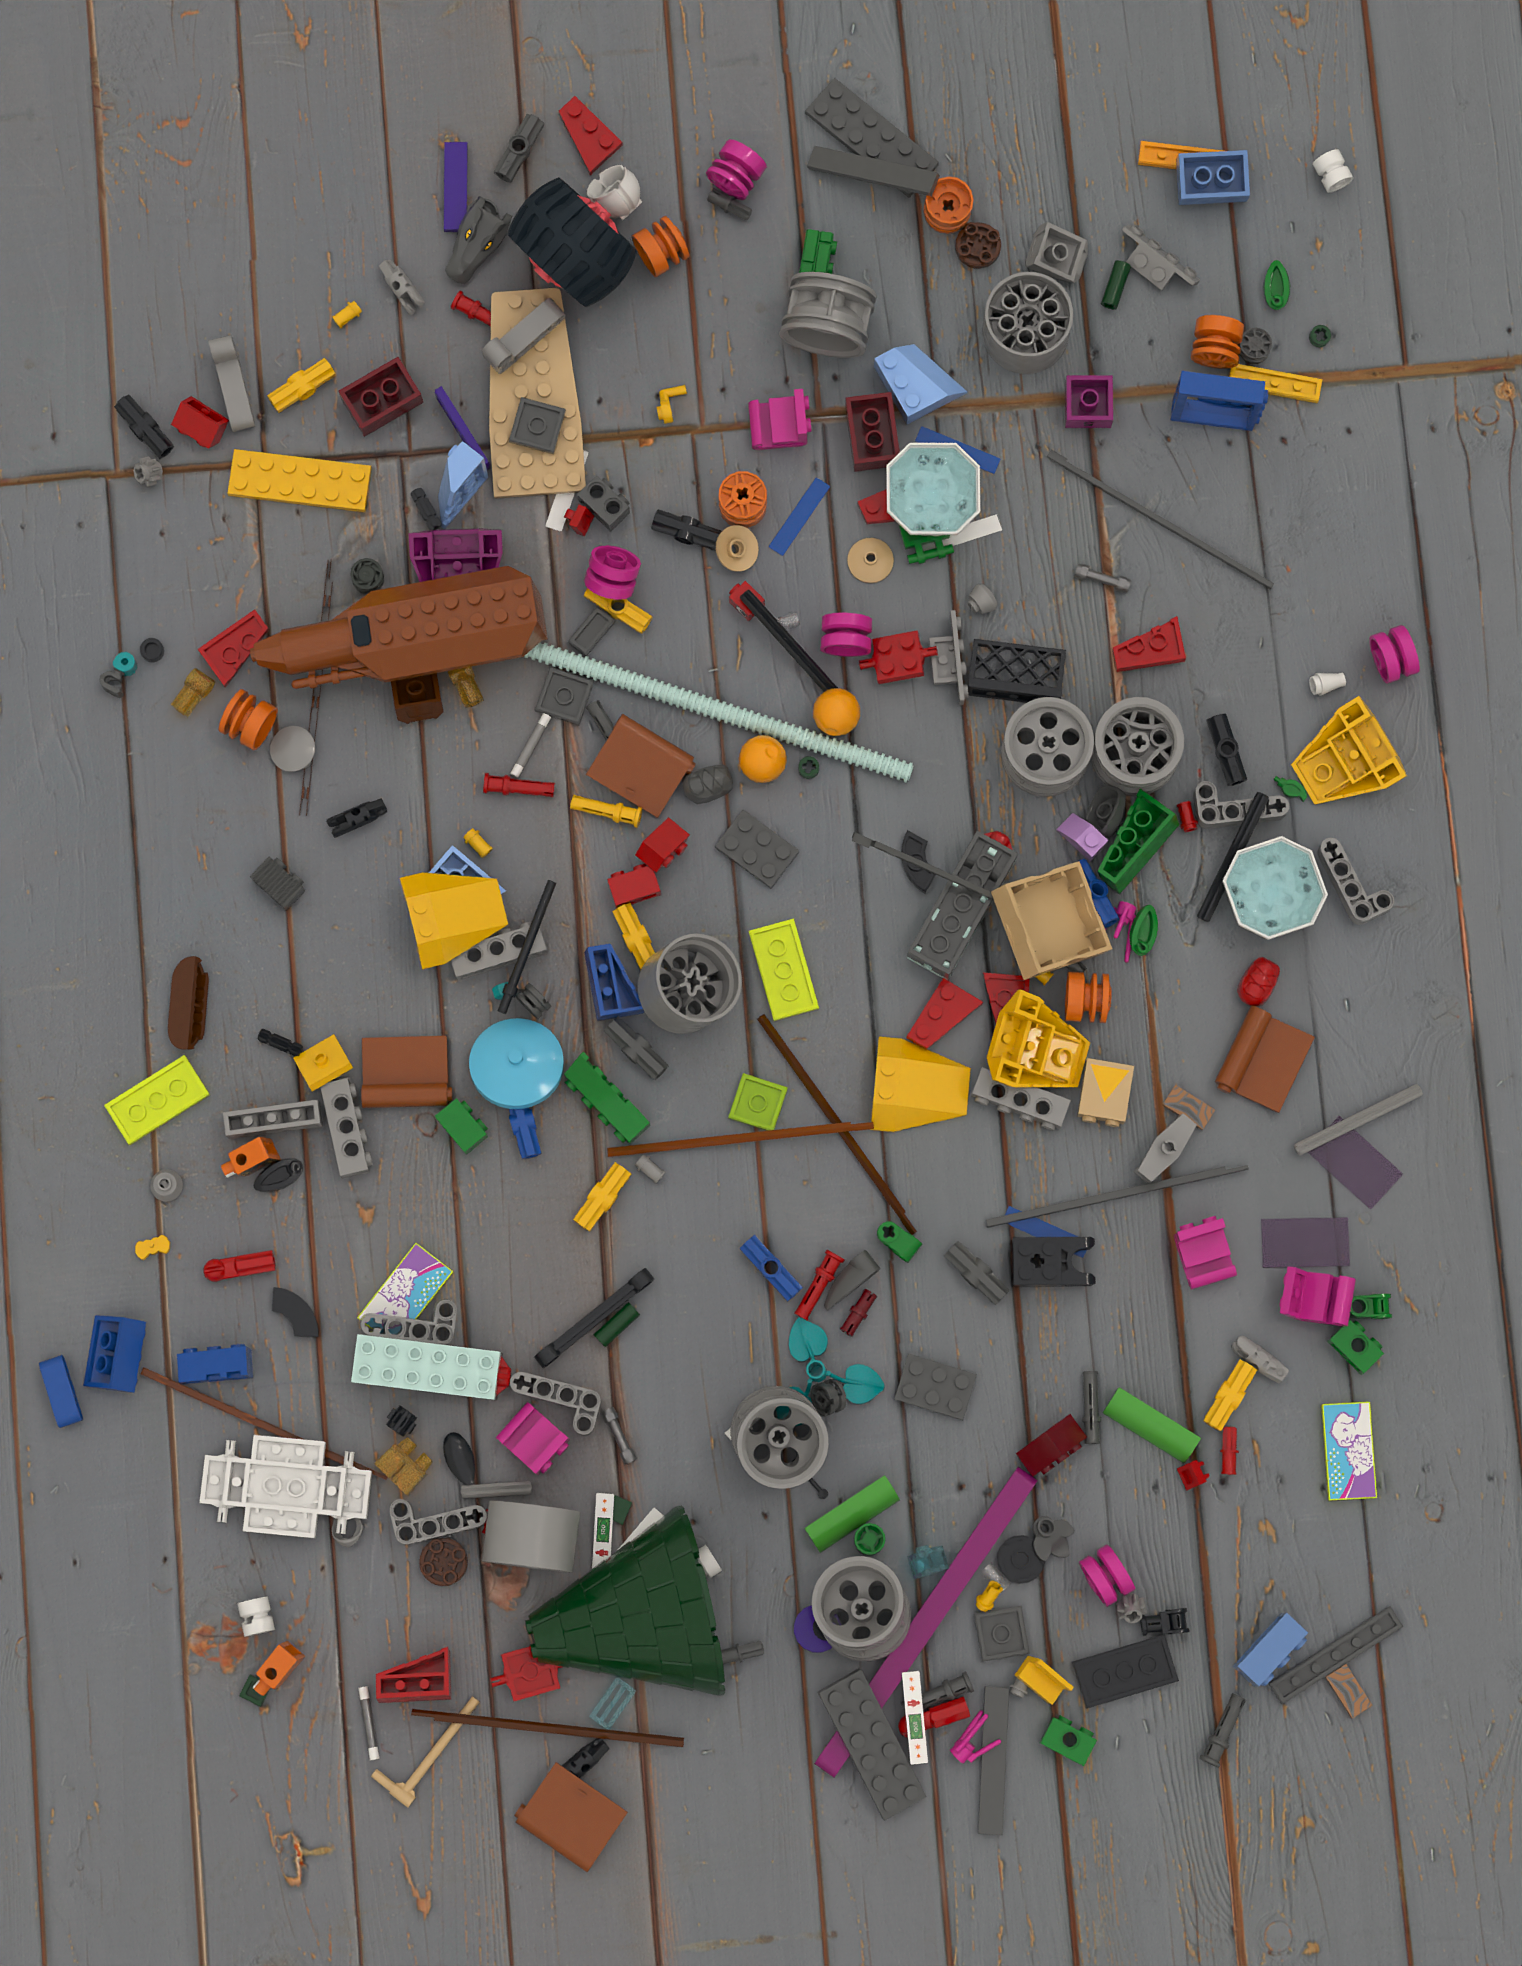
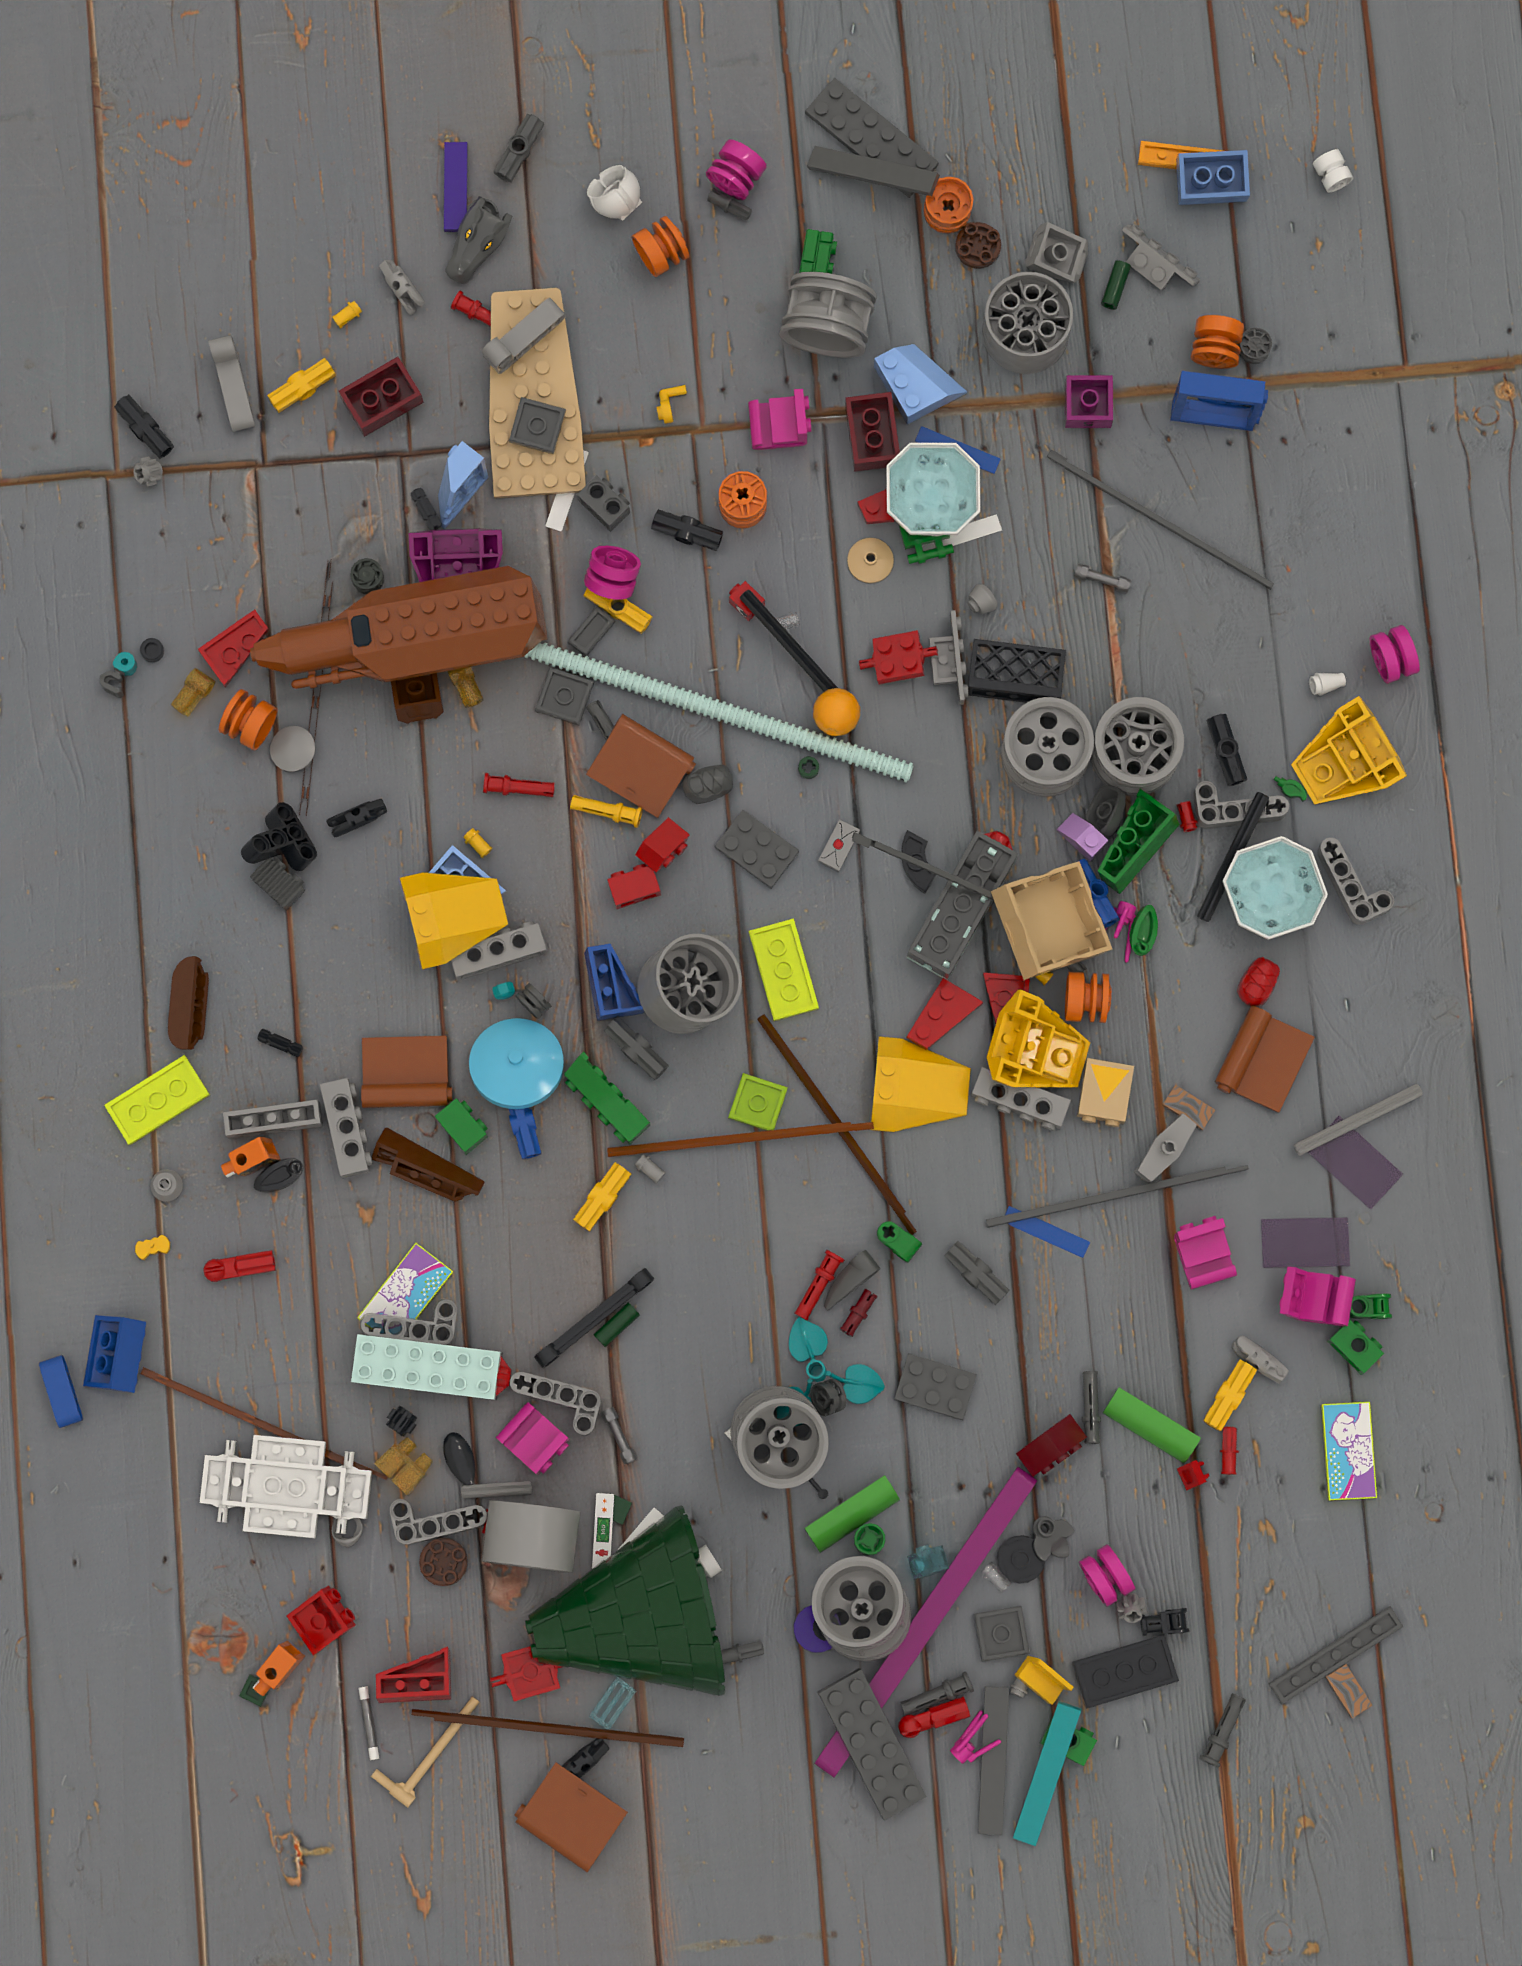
red brick [171,396,229,448] -> none
blue wedge [177,1344,253,1384] -> none
yellow plate [227,449,372,512] -> none
white wheel [237,1597,275,1637] -> none
black tile [272,1287,319,1337] -> none
yellow plate [293,1034,353,1091] -> none
dark purple tile [435,386,490,470] -> none
black bar [497,880,557,1014] -> none
black wheel [508,177,637,307] -> none
light grey bar [510,713,551,778] -> none
red wing [559,96,623,175] -> none
red tile [564,505,594,536] -> none
yellow piece [612,903,661,971] -> none
tan dish [716,525,759,572] -> none
light orange piece [739,735,787,783] -> none
blue piece [740,1235,803,1302] -> none
blue sticker [769,477,830,556] -> none
dark pink wheel [820,613,872,657] -> none
white sticker [902,1671,928,1765] -> none
yellow pin [976,1580,1003,1612] -> none
black brick [1012,1237,1096,1287] -> none
red wing [1112,616,1186,672] -> none
yellow tile [1229,364,1322,403] -> none
medium blue brick [1233,1613,1308,1687] -> none
green arm [1263,260,1290,310] -> none
dark green bush [1309,325,1331,347] -> none
none -> black beam [241,802,317,871]
none -> red plate [287,1586,356,1656]
none -> reddish brown wedge [371,1128,485,1202]
none -> light grey tile [818,819,860,872]
none -> teal tile [1013,1701,1081,1846]

